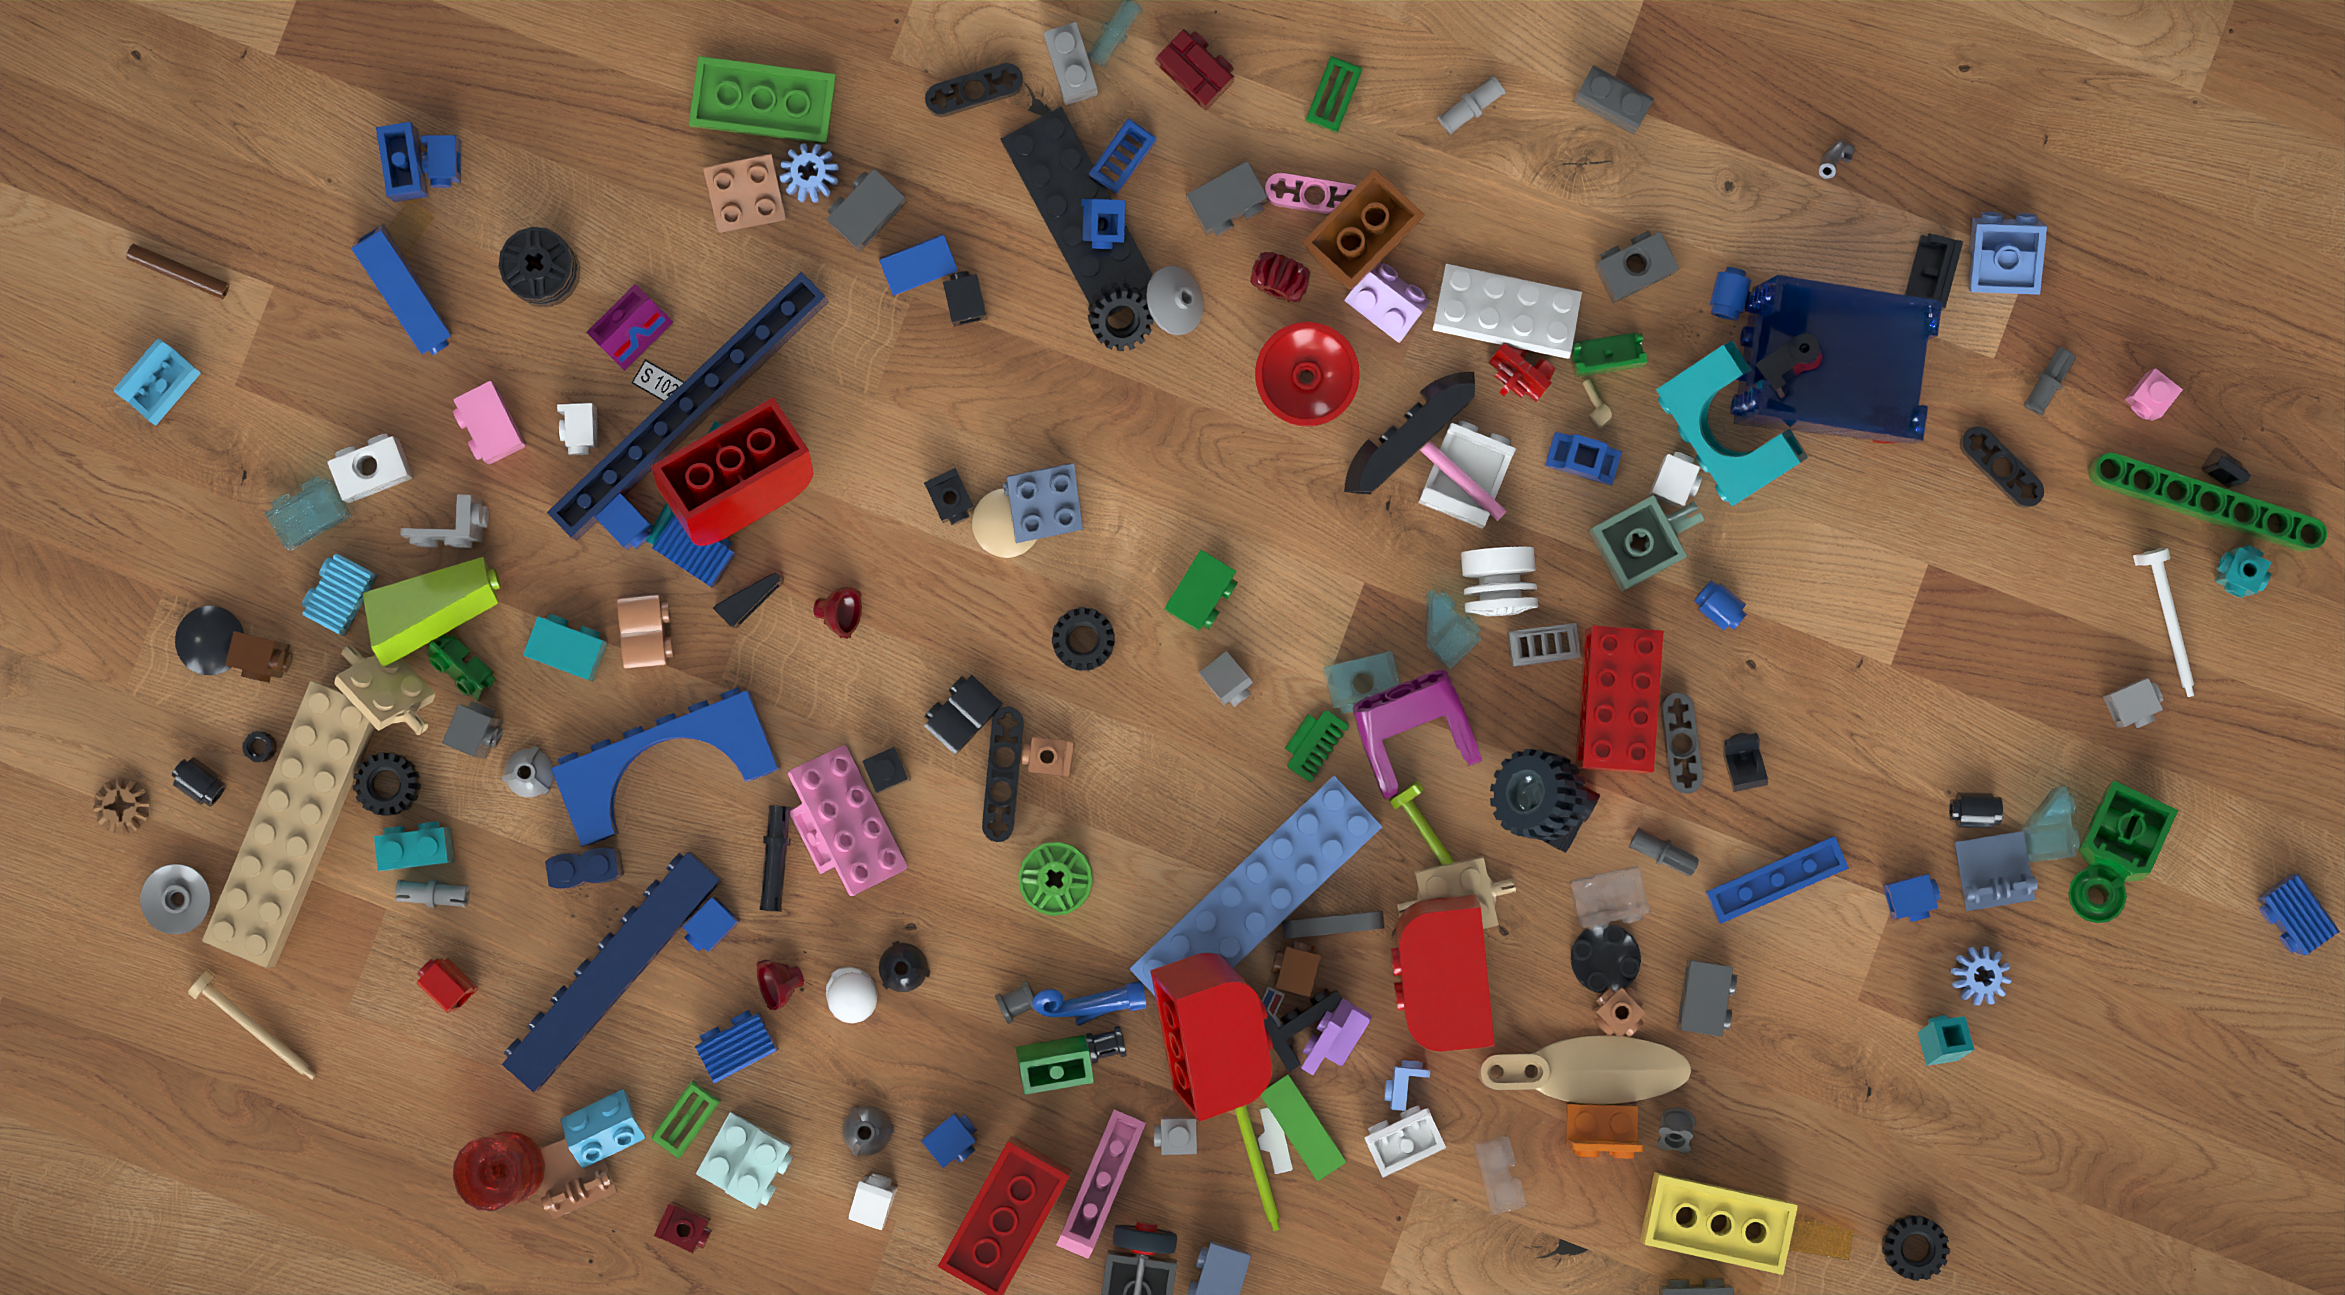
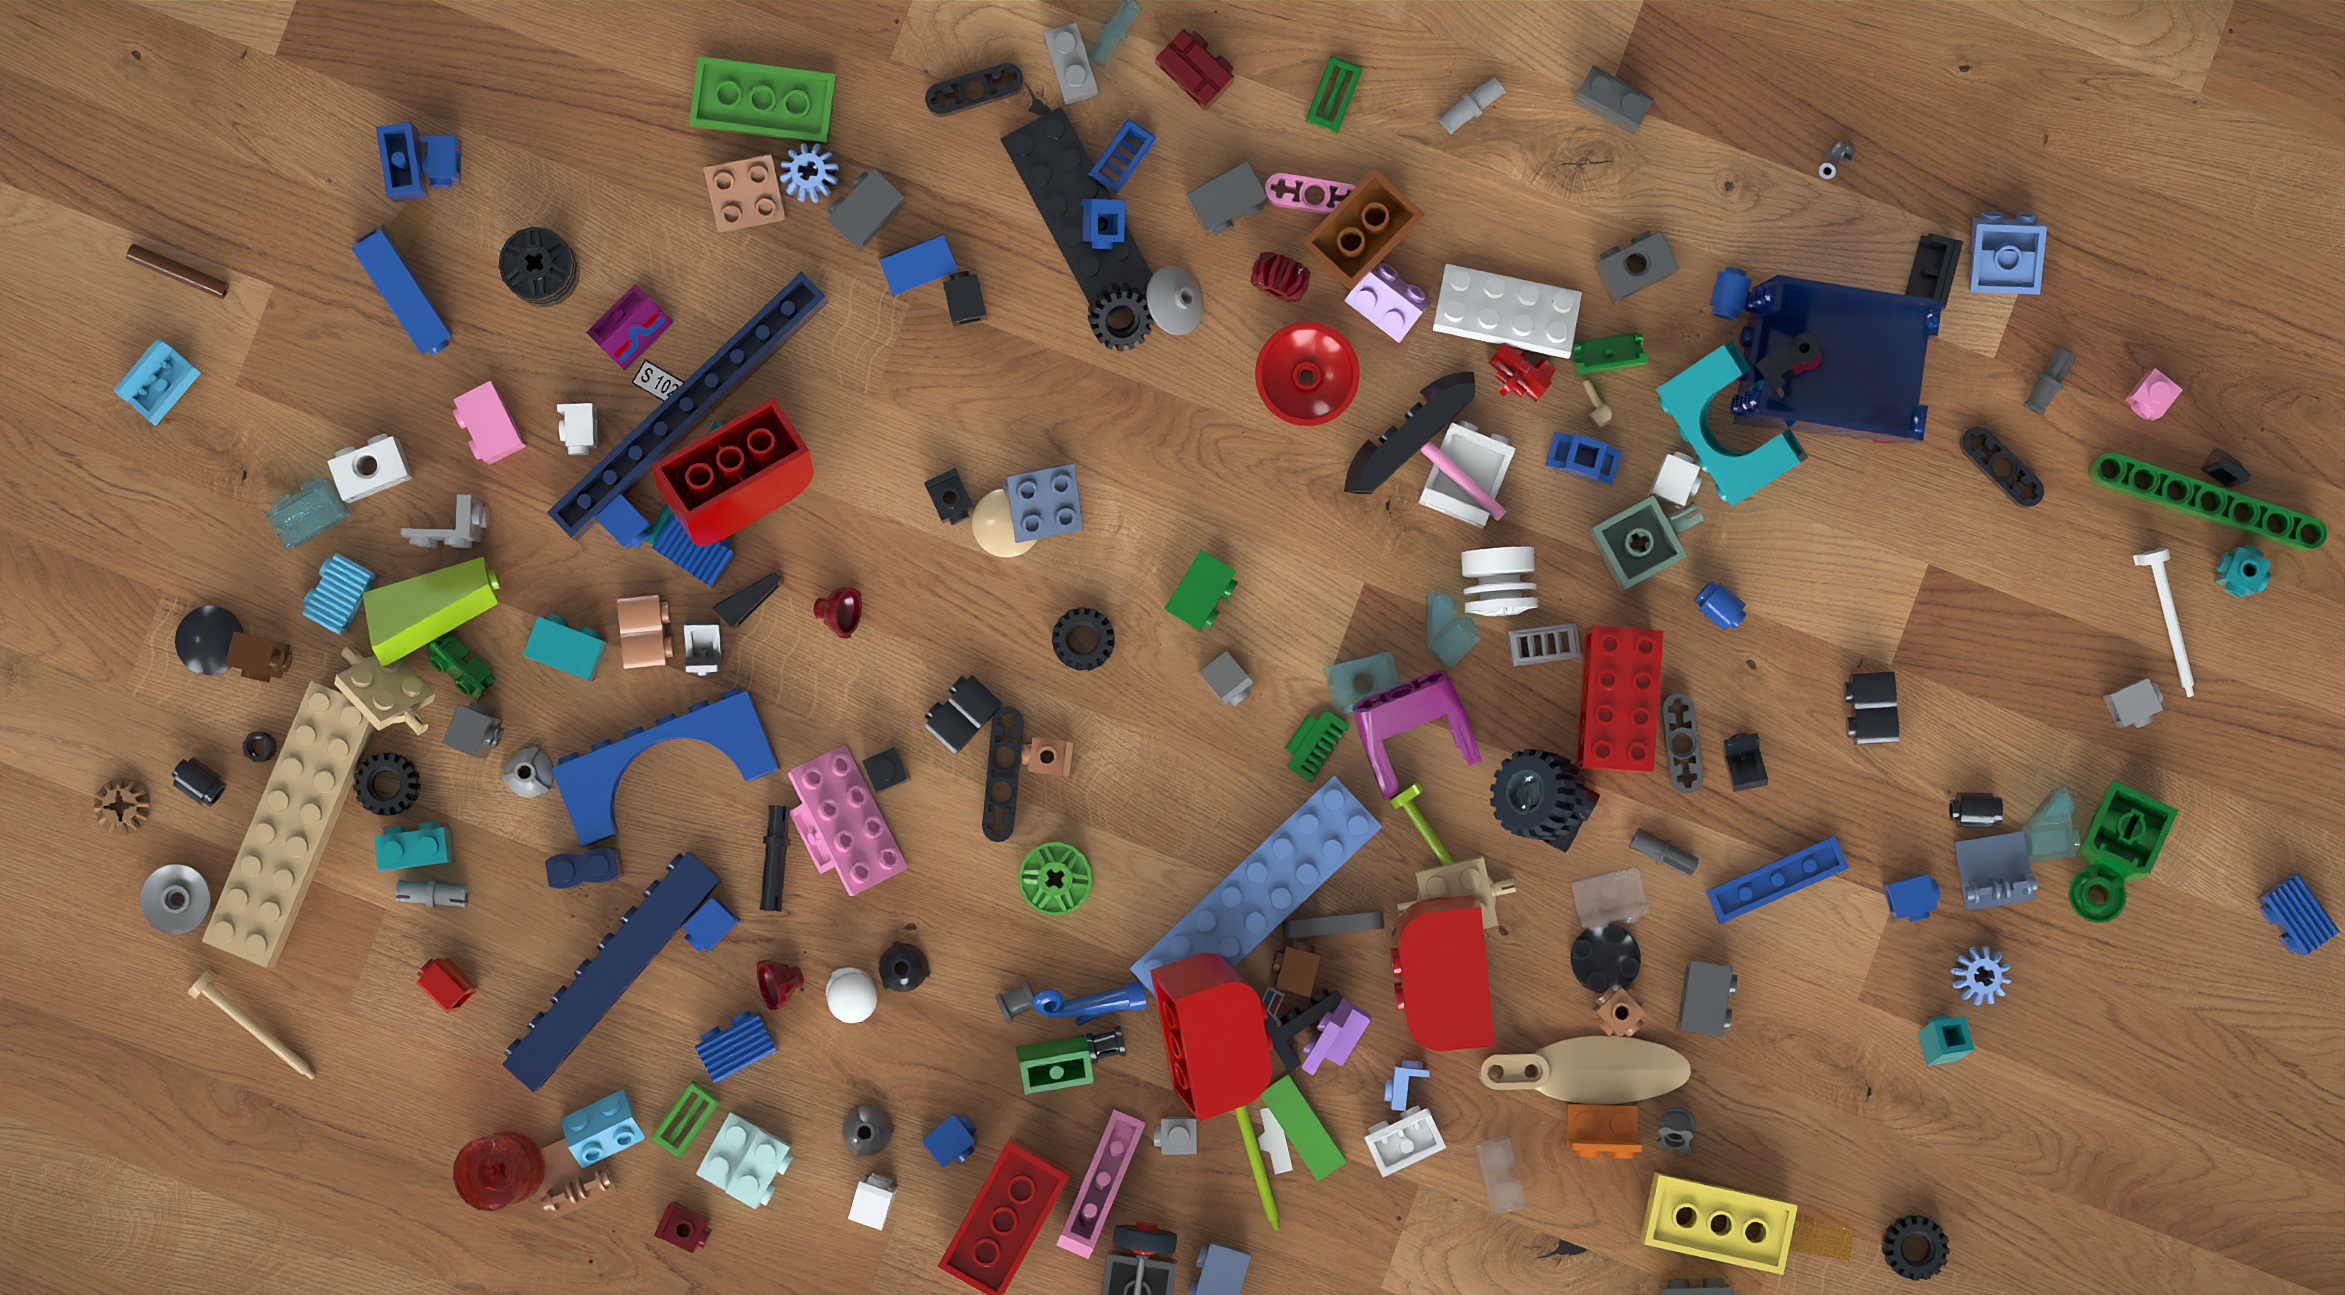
none -> flat silver bracket [684,619,723,676]
none -> black brick [1843,671,1899,745]

